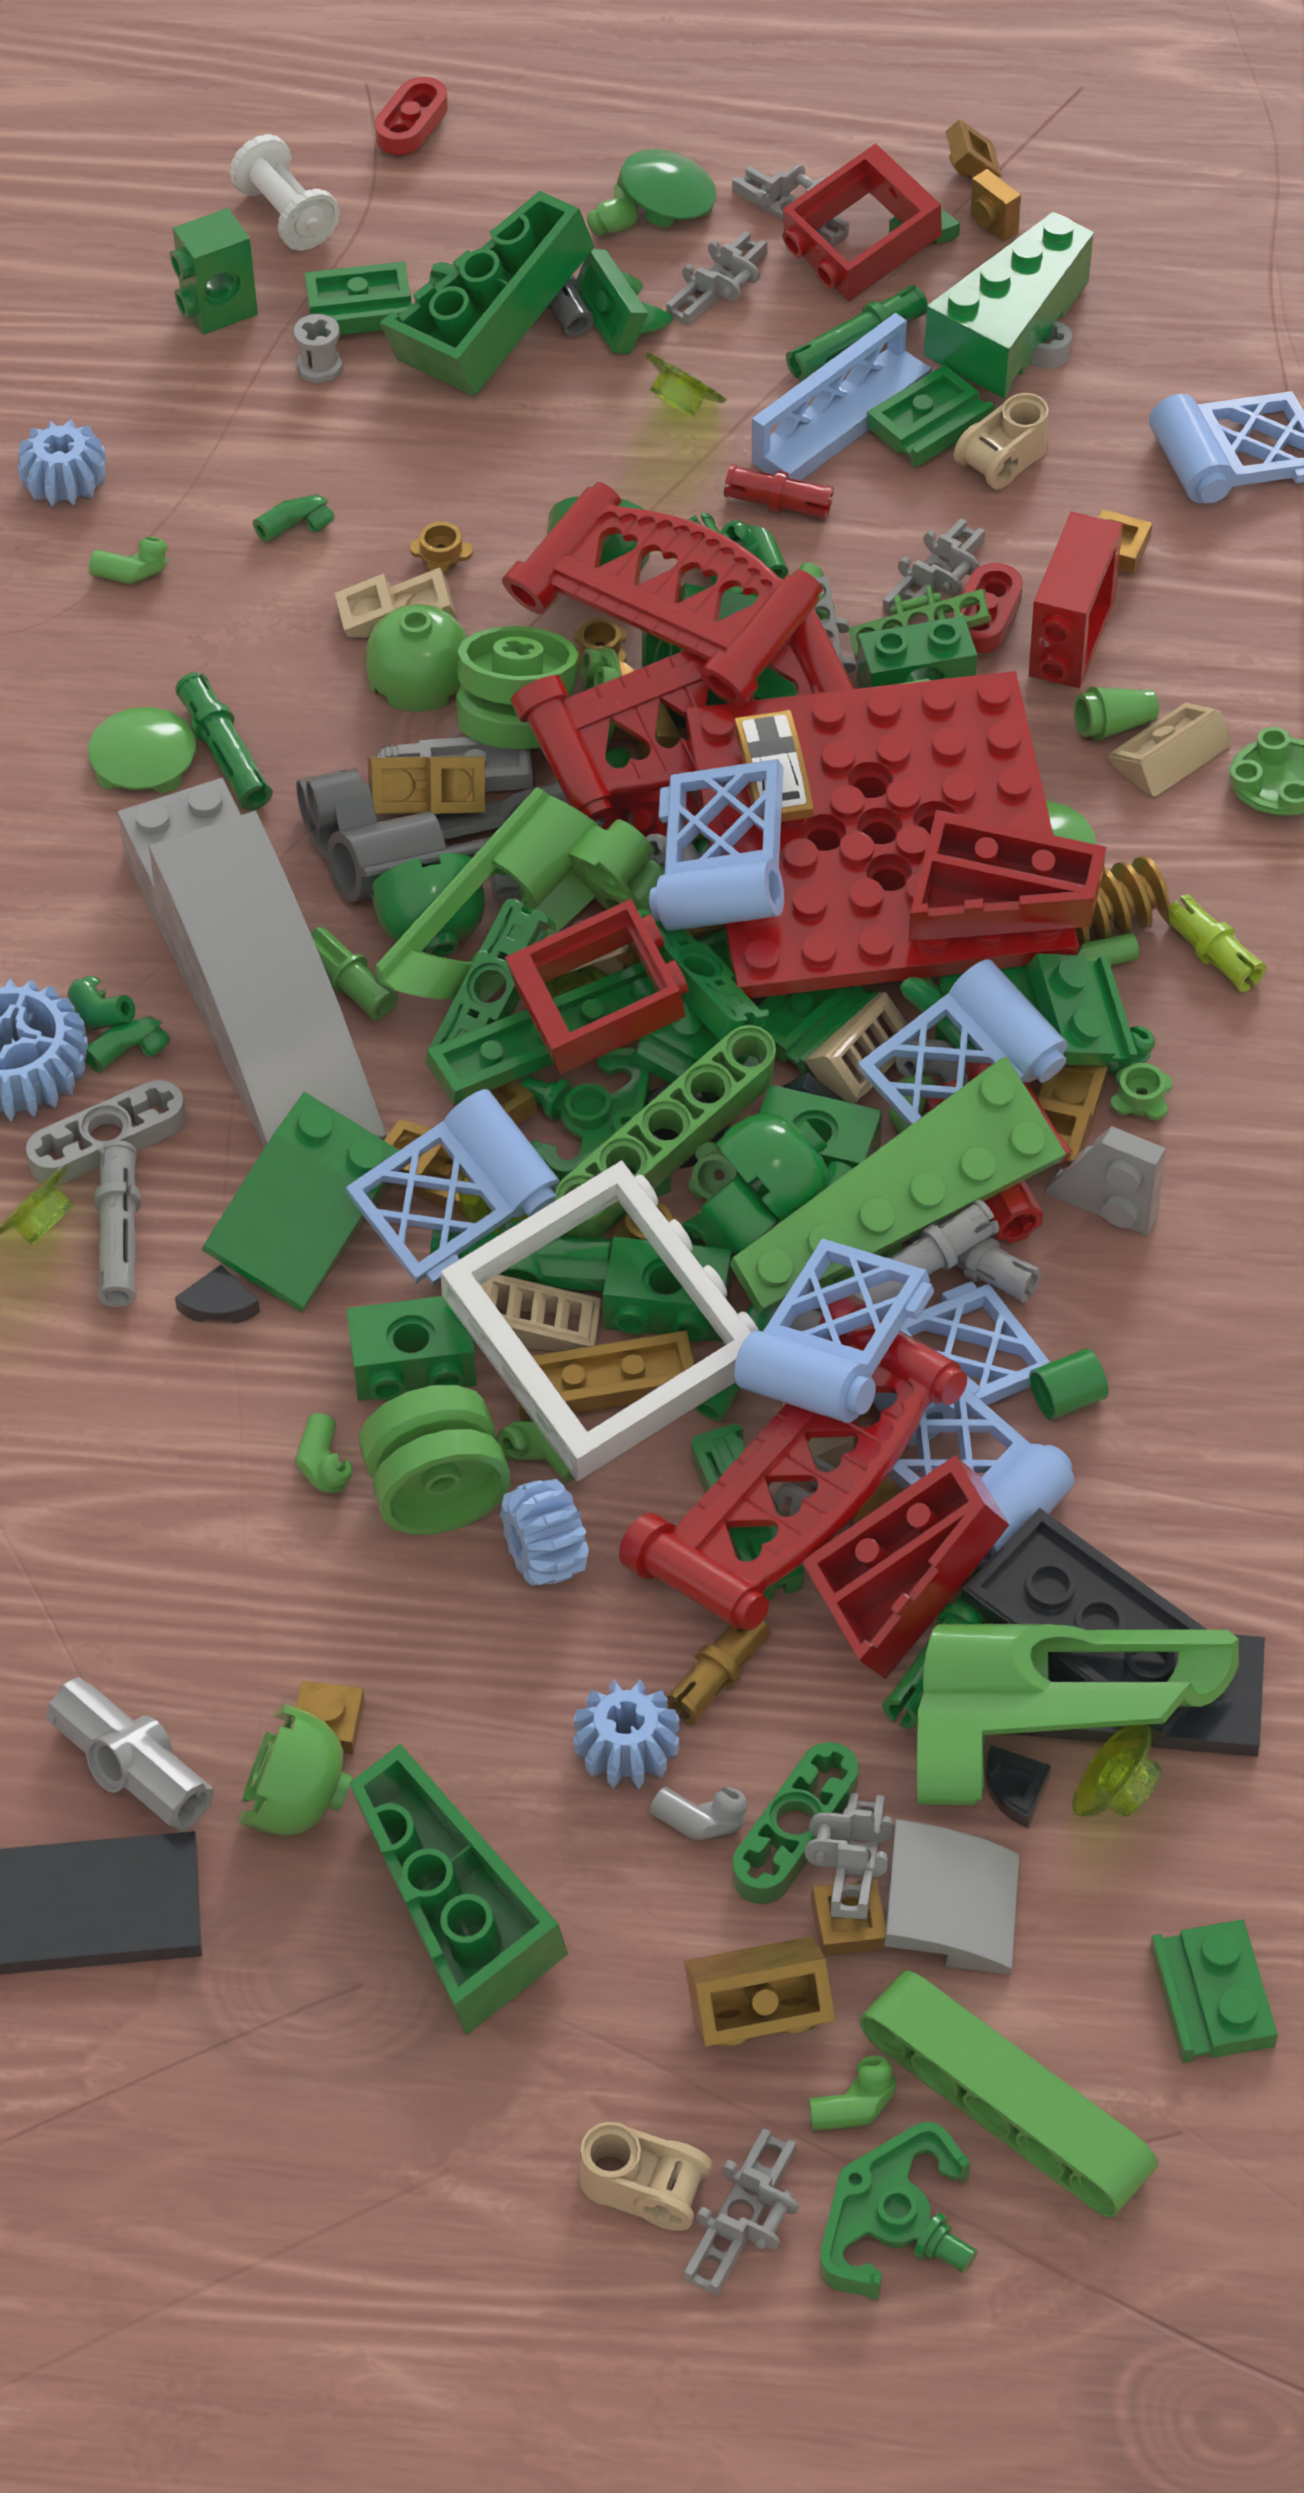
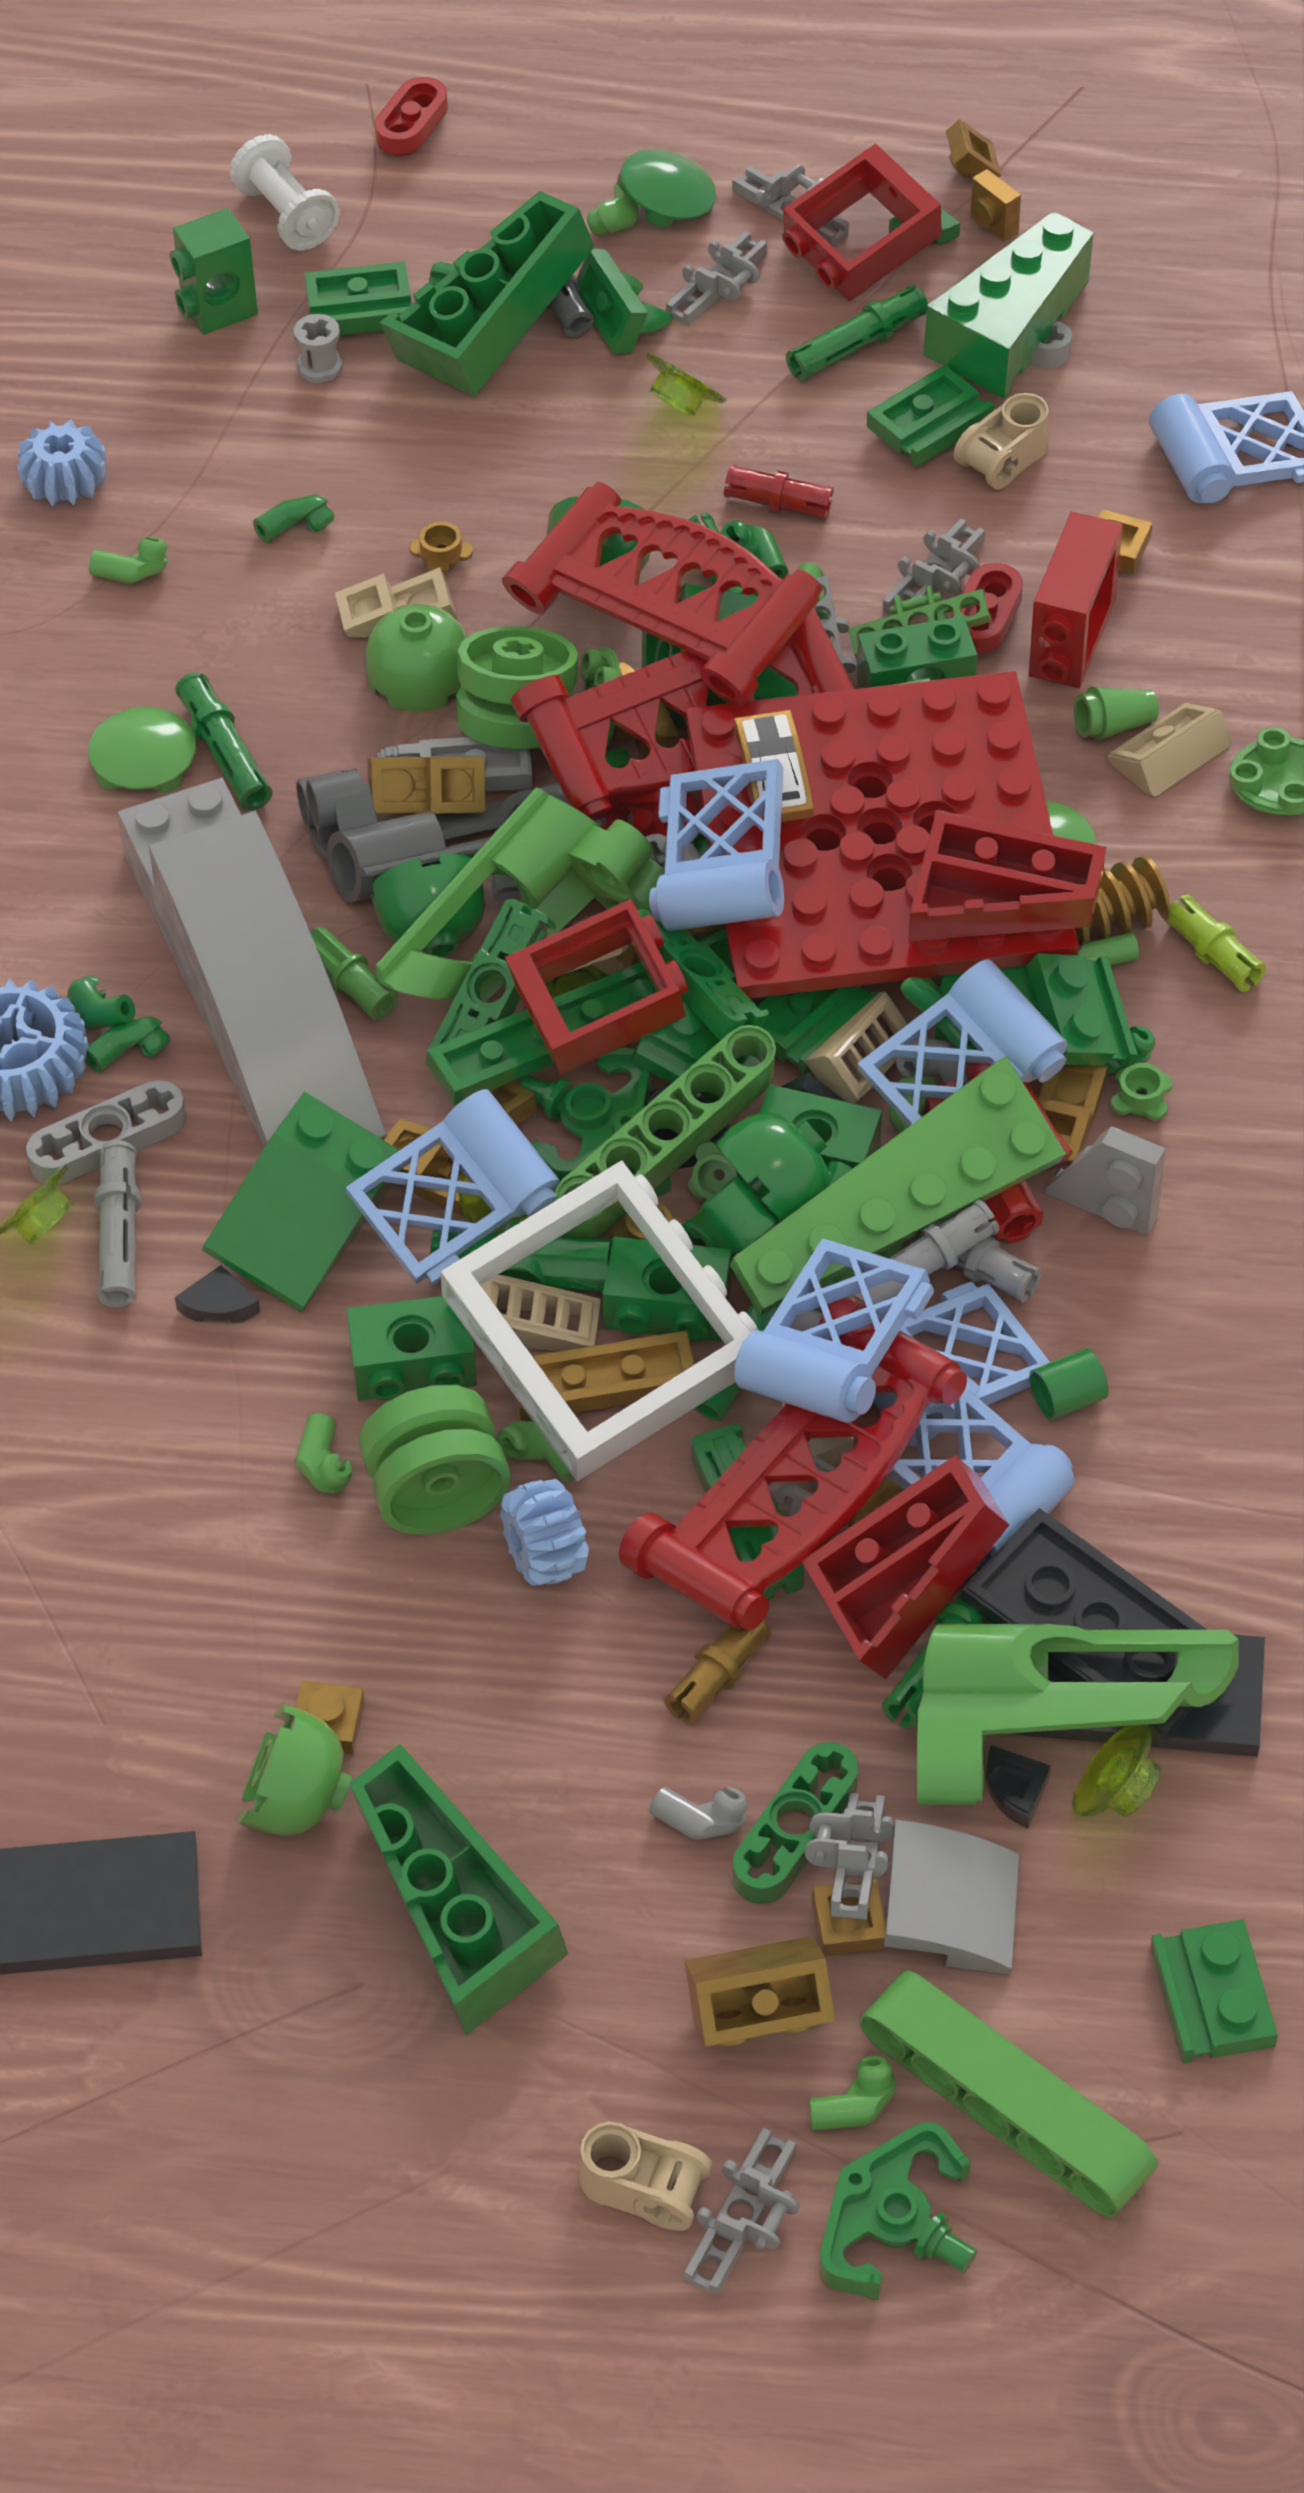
light grey piece [46,1677,214,1832] -> none
light blue gear [573,1679,680,1789] -> none
pearl gold plate [574,618,627,667] -> none
light blue fence [752,313,932,480] -> none

